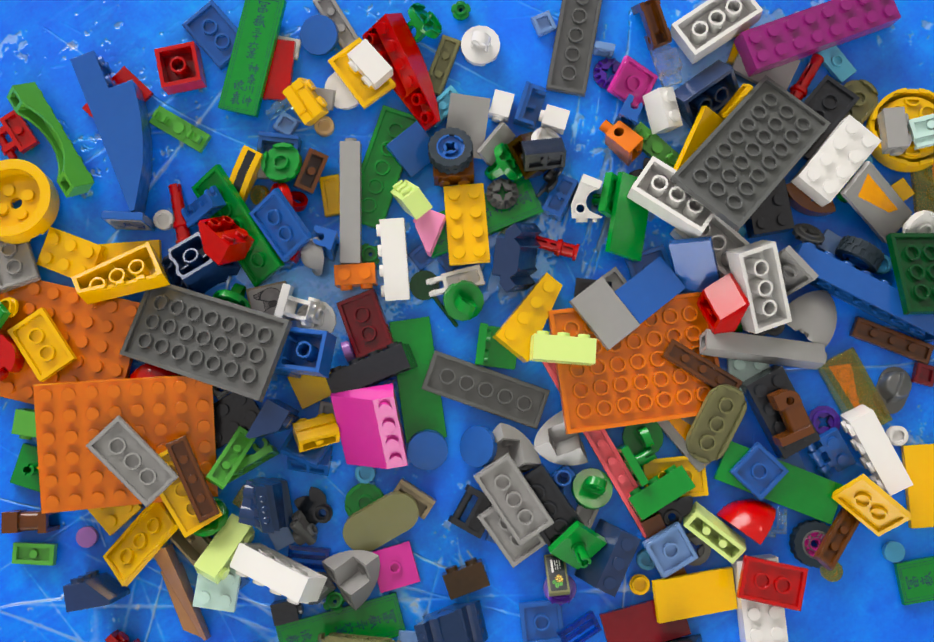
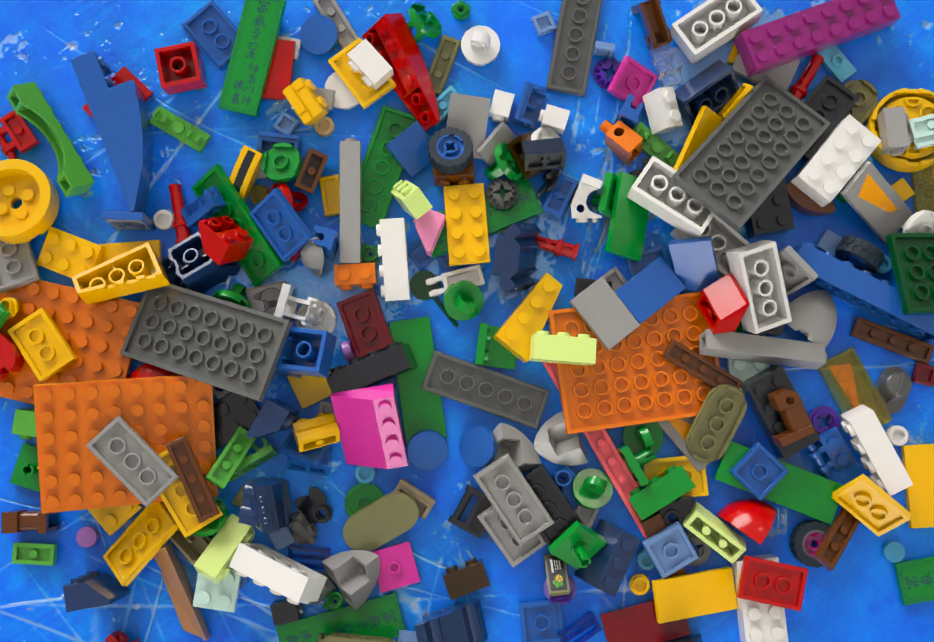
dark grey gear [792,223,825,246] -> none
clear yellow tile [820,562,843,582] -> none

